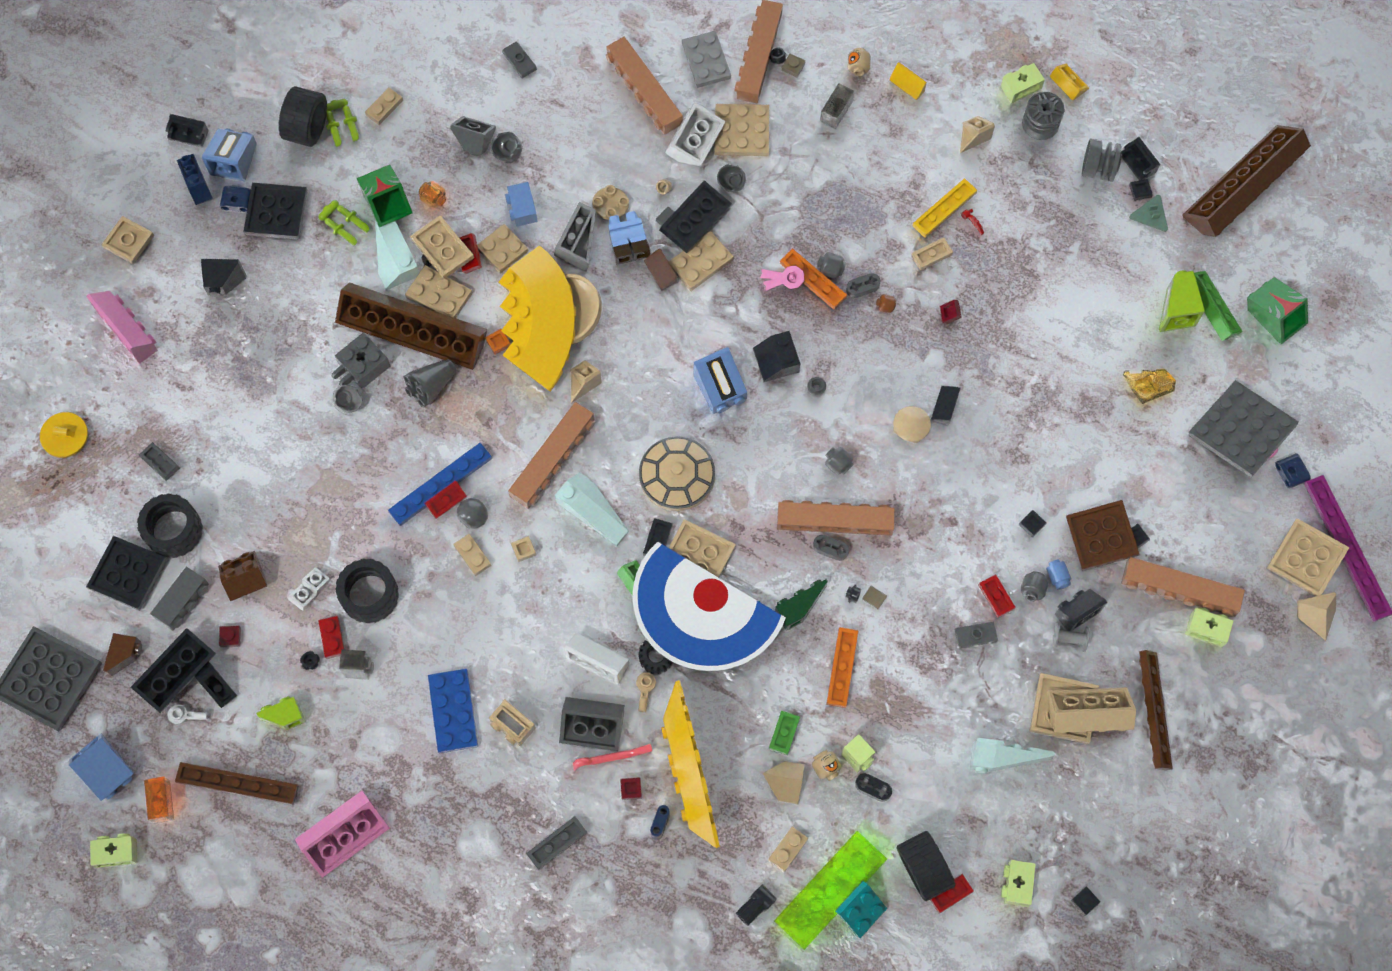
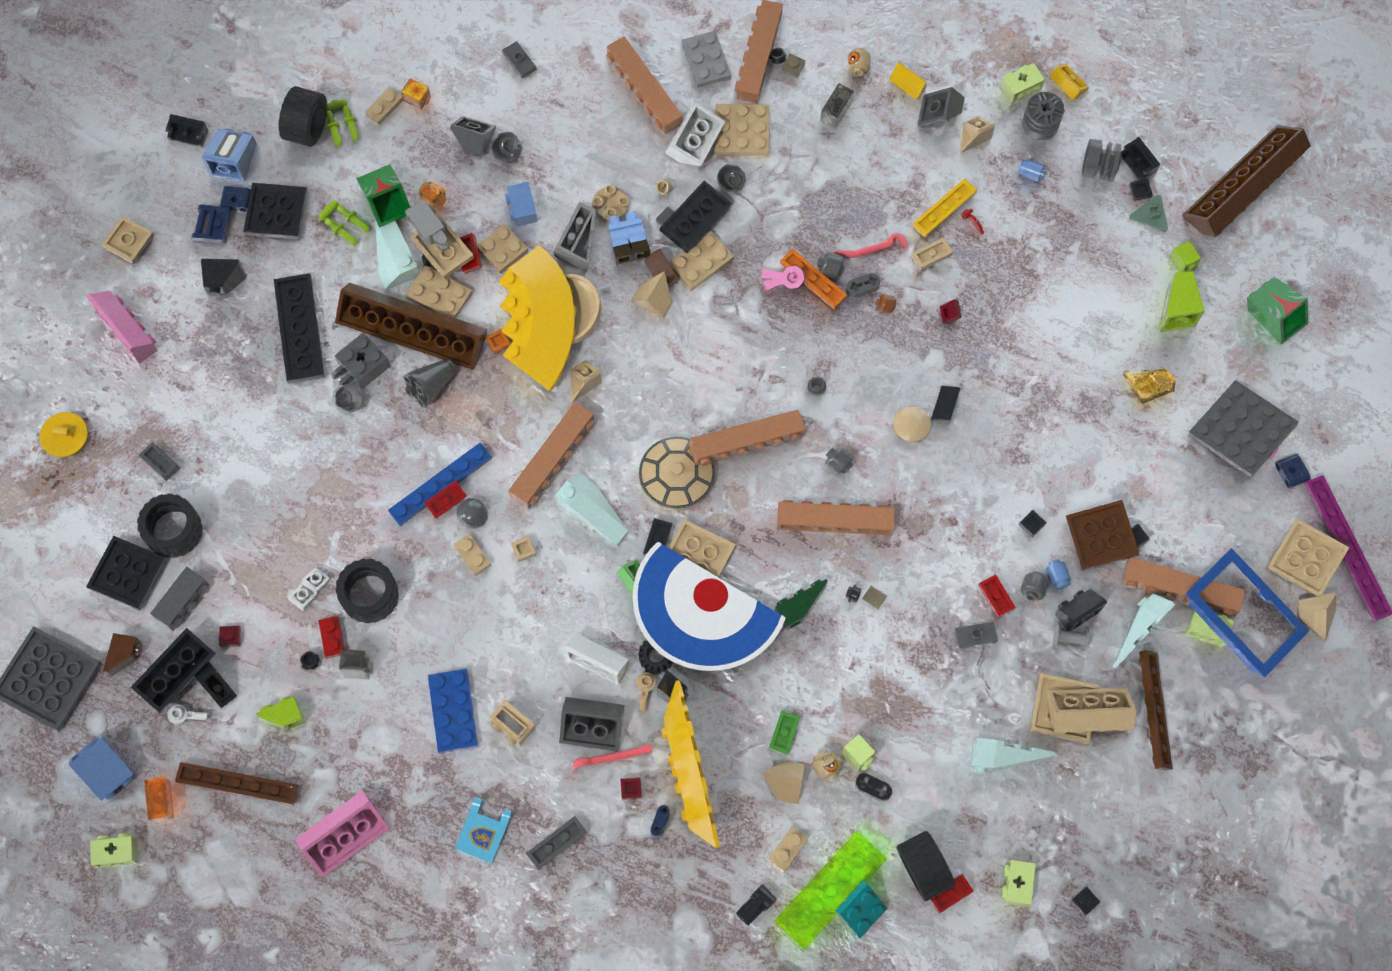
dark blue slope [177,154,213,205] -> none
reddish brown slope [218,551,267,602] -> none
medium blue slope [693,347,747,414] -> none
black slope [753,331,801,382] -> none
dark grey beam [813,535,849,561] -> none
orange plate [826,627,858,708] -> none
bright green slope [1194,271,1242,341] -> none
none -> dark blue plate [191,204,231,244]
none -> black plate [273,273,325,384]
none -> brick [401,78,431,110]
none -> light grey hinge [405,199,449,251]
none -> medium azure flag [455,797,513,863]
none -> tan slope [631,271,672,318]
none -> black slope [657,671,689,702]
none -> nougat brick [689,410,806,466]
none -> coral piece [834,233,908,258]
none -> dark grey slope [917,87,965,127]
none -> medium blue brick [1018,159,1047,182]
none -> light aqua wedge [1113,594,1175,669]
none -> lime brick [1170,241,1201,271]
none -> blue door [1185,548,1310,678]

